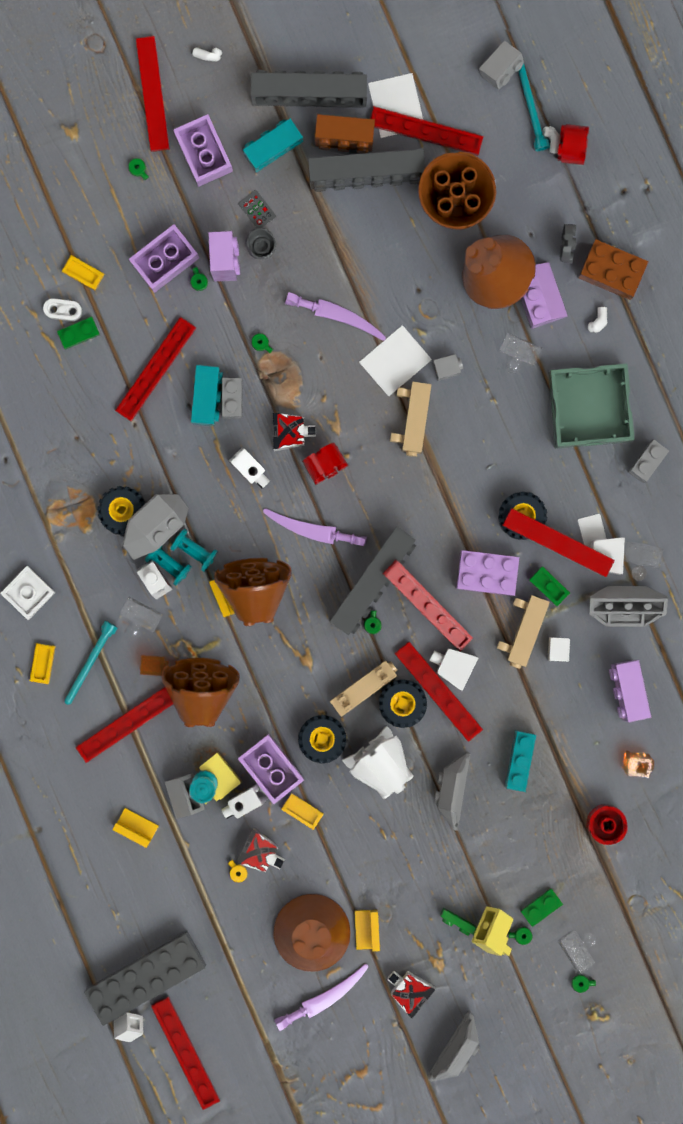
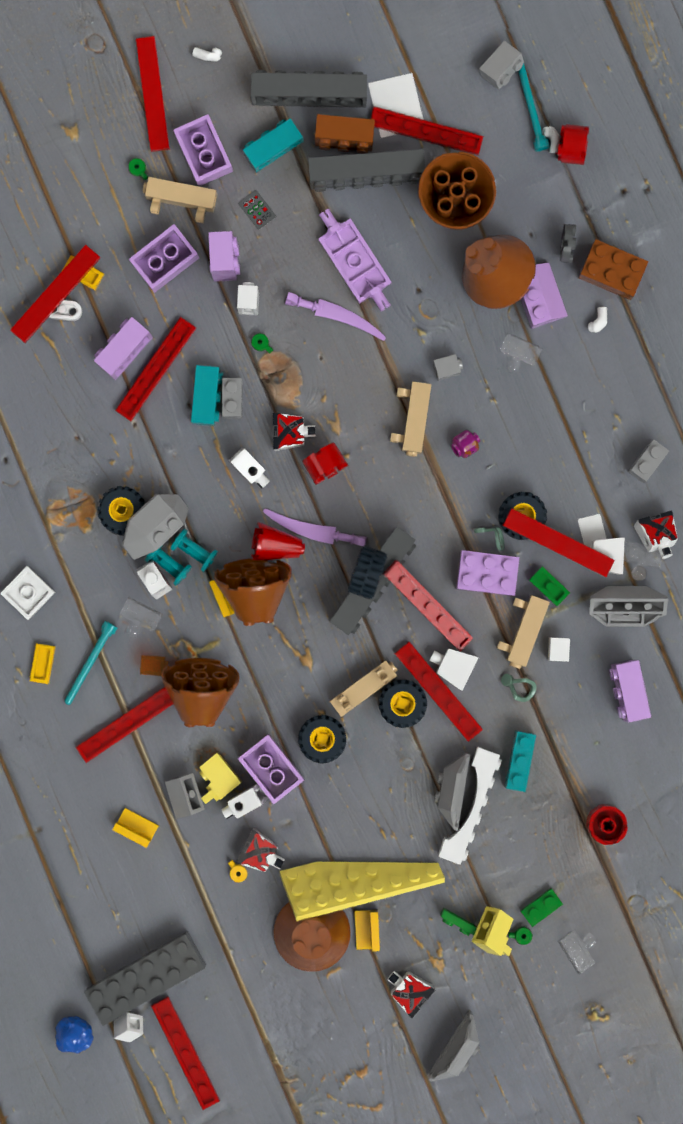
green plate [57,317,100,350] -> none
teal hose [189,770,218,803] -> none
green piece [190,267,208,291] -> none
dark grey hair [246,228,276,260] -> none
lavender sword [274,964,368,1031] -> none
yellow tile [281,793,324,830] -> none
white brick [342,726,414,799] -> none
white sticker [359,325,432,396] -> none
green piece [364,611,382,635] -> none
sand green tile [548,364,634,449] -> none
green piece [571,975,596,993] -> none
clear orange brick [623,751,654,778] -> none
none -> red tile [10,245,101,343]
none -> blue hair [55,1016,93,1054]
none -> lavender brick [94,317,153,381]
none -> tan brick [143,177,217,223]
none -> white brick [237,282,259,315]
none -> red cone [251,522,305,561]
none -> light yellow wing [280,862,445,921]
none -> lavender plate [318,209,392,311]
none -> black wheel [348,546,387,600]
none -> white arch [438,746,502,865]
none -> magenta head [451,430,480,458]
none -> sand green piece [474,527,504,551]
none -> sand green piece [501,674,536,702]
none -> torso [634,510,678,559]

